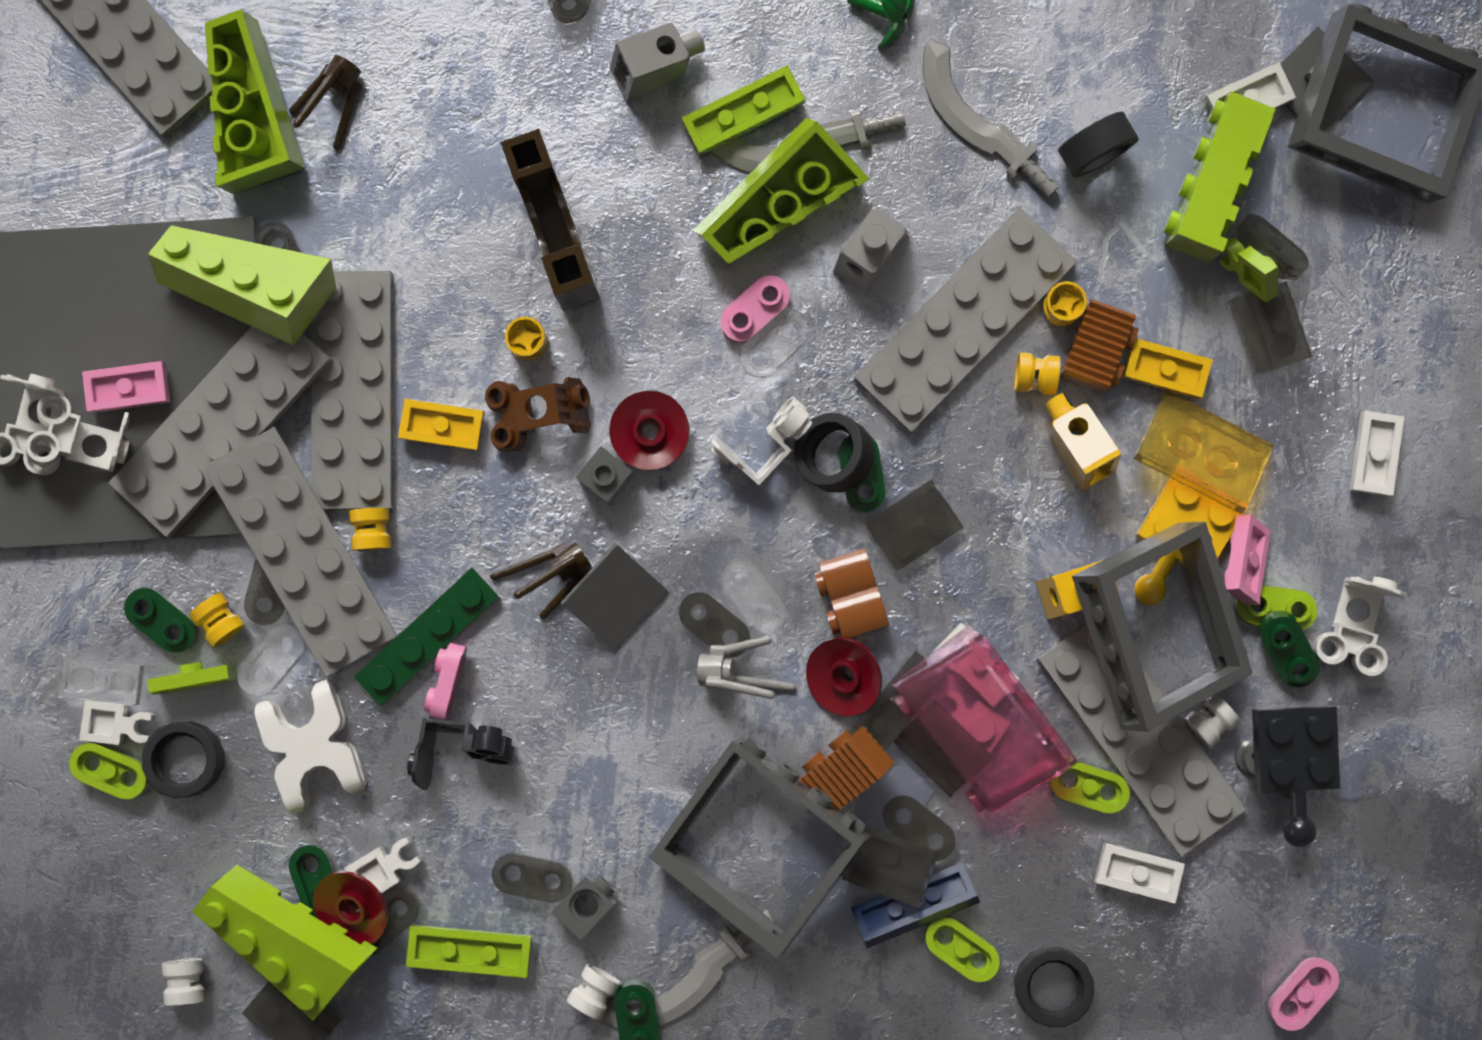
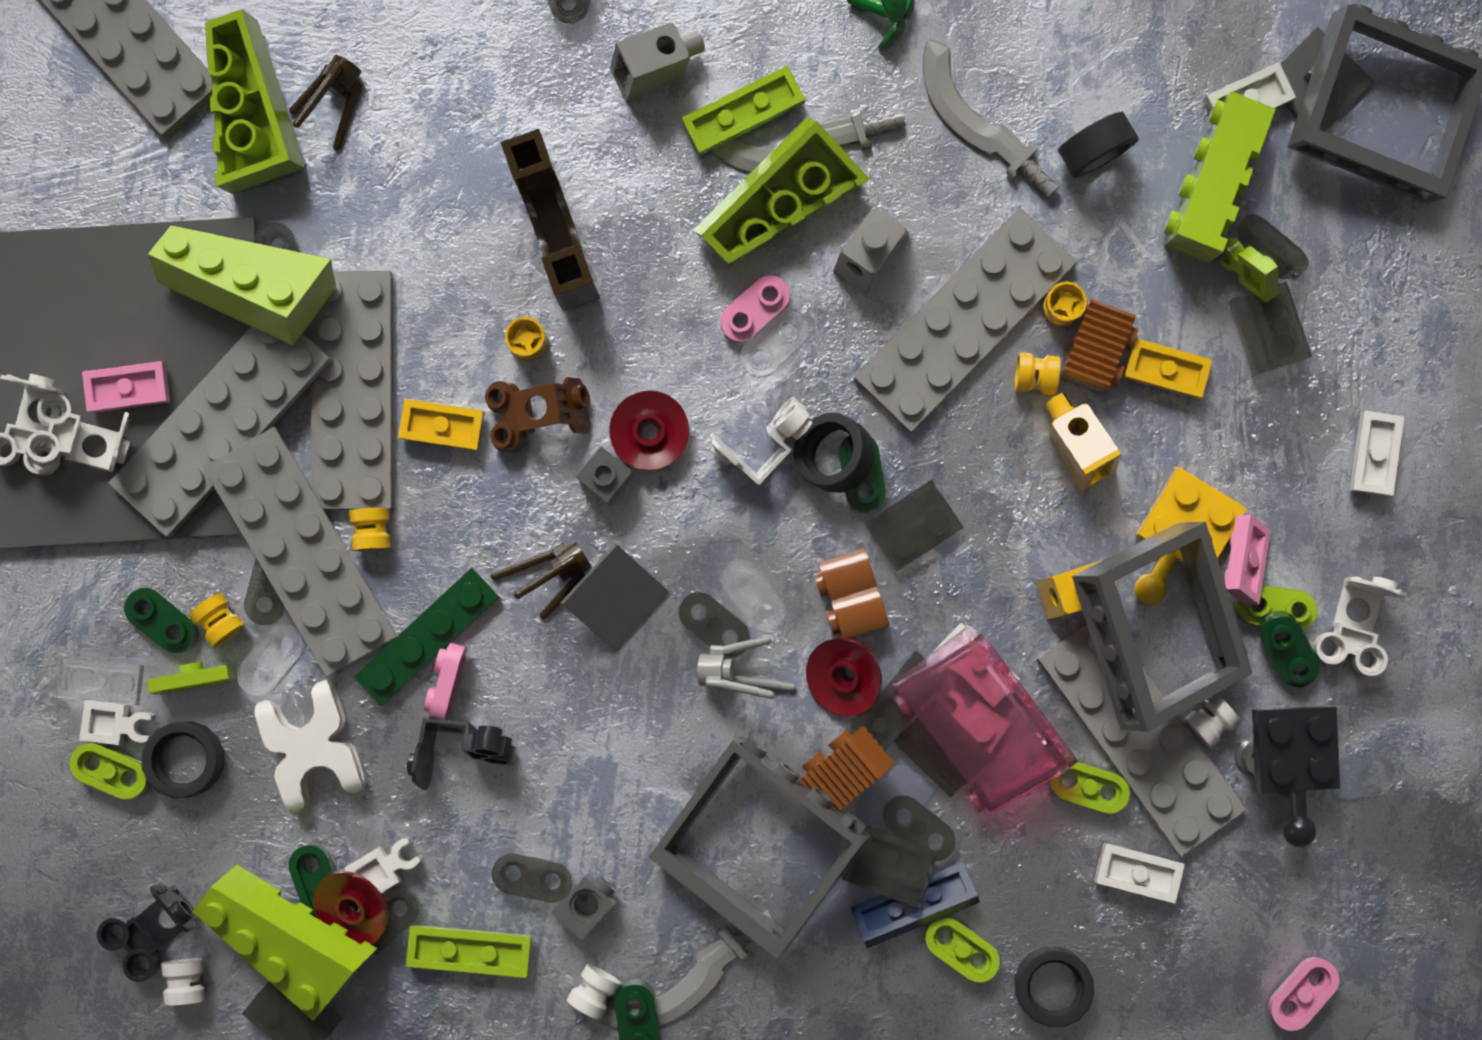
clear yellow tile [1133,390,1274,514] -> none
none -> black piece [97,883,198,982]

